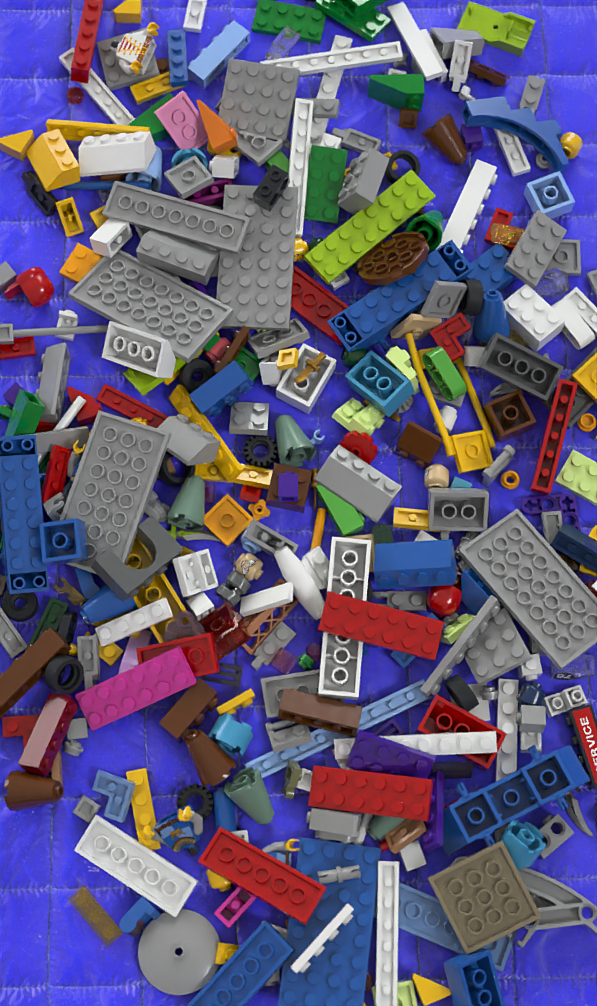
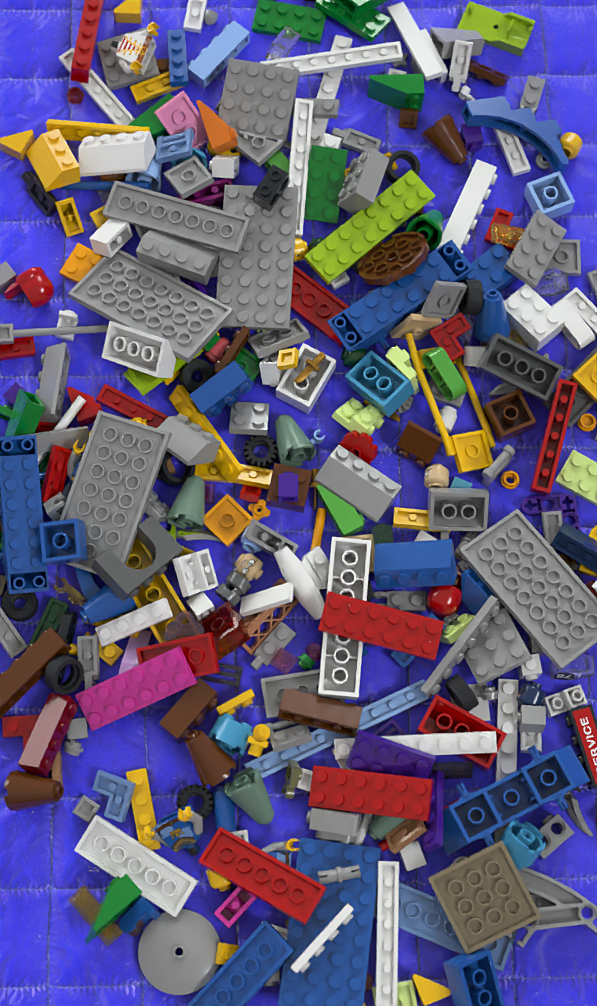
none -> green slope [85,874,142,944]
none -> medium blue plate [156,128,195,164]
none -> light grey hinge [204,9,219,25]
none -> yellow hips [247,724,270,757]

